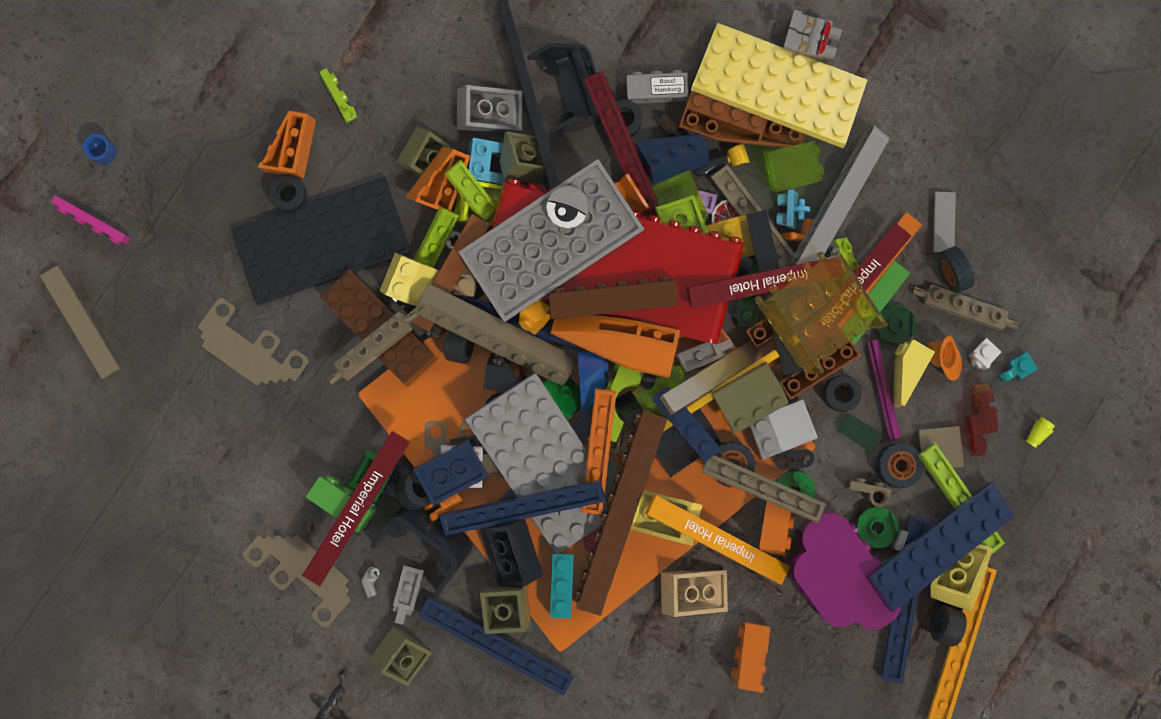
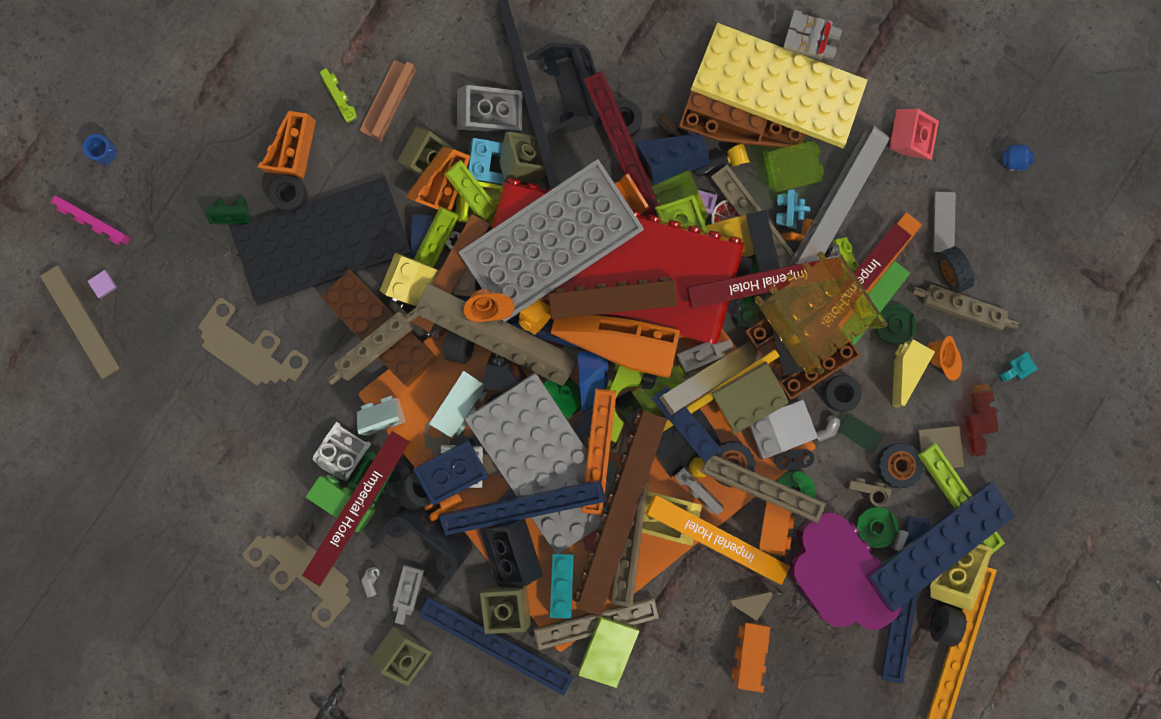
tile [546,186,589,229] -> none
light grey brick [626,70,689,104] -> none
tan slope [661,570,728,617] -> none
magenta axle [867,340,900,440] -> none
white bracket [968,338,1001,370] -> none
neon yellow cone [1026,417,1055,448] -> none
none -> lavender tile [88,270,118,299]
none -> dark green tile [205,195,251,224]
none -> white slope [313,422,371,481]
none -> light aqua slope [357,396,406,436]
none -> nougat panel [360,60,416,141]
none -> dark blue slope [411,214,433,257]
none -> light aqua slope [429,371,488,439]
none -> orange piece [464,289,514,322]
none -> dark tan tile [533,597,659,650]
none -> lime tile [578,616,639,688]
none -> dark tan tile [611,483,648,607]
none -> light grey hinge [675,467,724,515]
none -> yellow tile [689,458,706,478]
none -> dark tan slope [729,590,773,621]
none -> light grey arm [816,415,840,442]
none -> coral slope [890,109,939,160]
none -> blue head [1003,145,1034,171]

